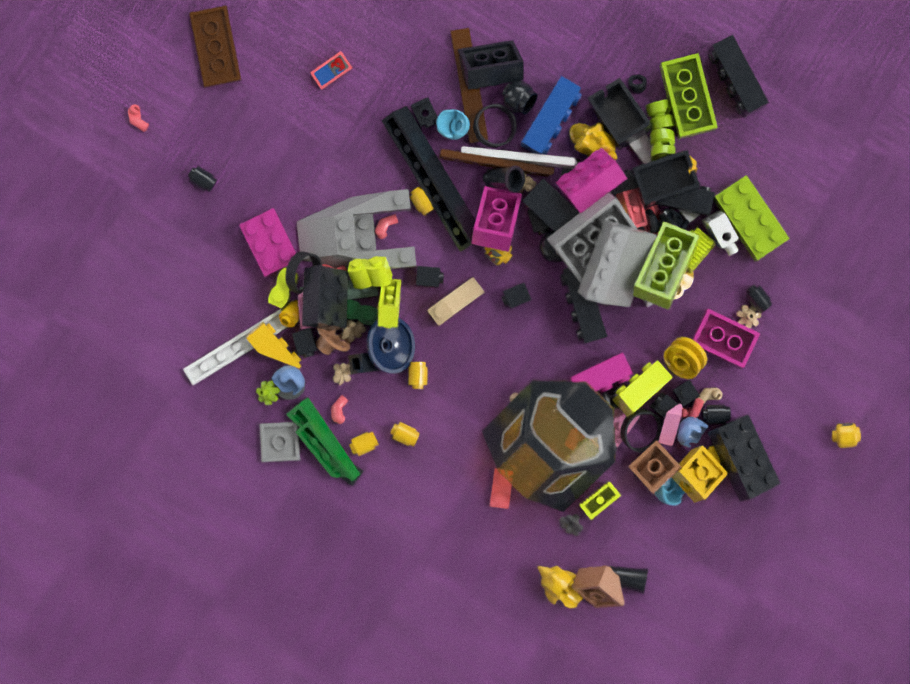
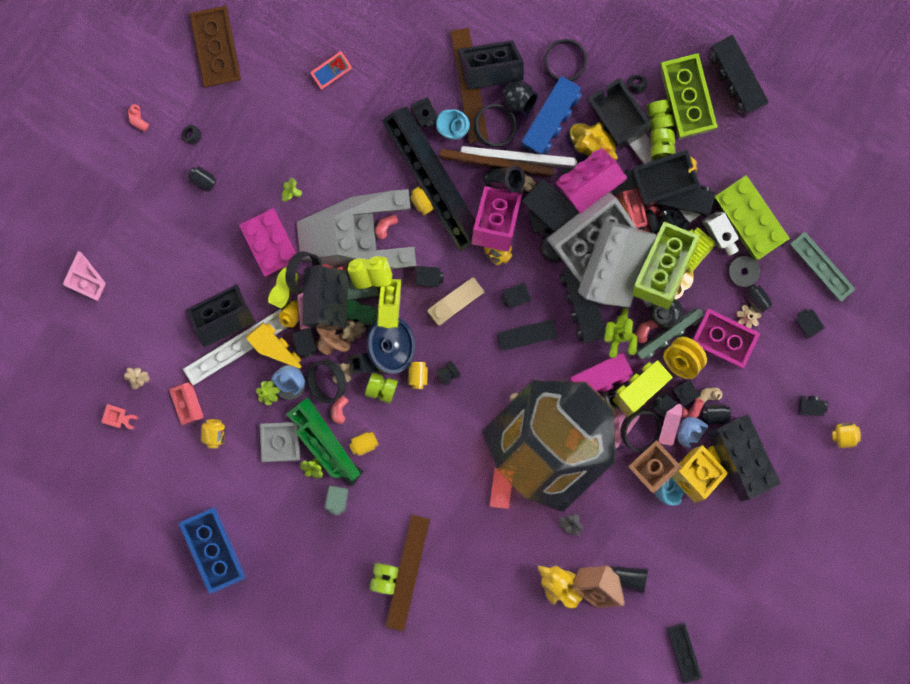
yellow brick [390,422,420,447] -> none
neon yellow brick [579,481,621,520] -> none
none -> bright pink wing [63,251,106,301]
none -> coral plate [102,404,138,429]
none -> tan plant [124,368,150,389]
none -> coral slope [169,382,203,426]
none -> blue brick [179,507,247,594]
none -> black piece [182,125,202,145]
none -> black slope [186,284,255,348]
none -> yellow head [200,419,226,449]
none -> lime plant [282,177,302,202]
none -> lime plant [300,458,323,479]
none -> black tyre [306,359,347,403]
none -> sand green brick [325,485,349,515]
none -> lime wheel [365,372,398,404]
none -> lime wheel [369,563,399,594]
none -> reddish brown tile [386,514,430,631]
none -> black wheel [435,361,462,386]
none -> black tile [497,319,558,351]
none -> black tyre [545,39,587,82]
none -> lime plant [605,307,638,358]
none -> coral arm [635,320,659,343]
none -> sand green plate [636,307,704,359]
none -> black piece [650,298,683,328]
none -> black tile [667,622,702,684]
none -> dark grey piece [728,256,760,287]
none -> sand green plate [789,232,855,302]
none -> black brick [794,308,825,339]
none -> black brick [798,395,828,416]

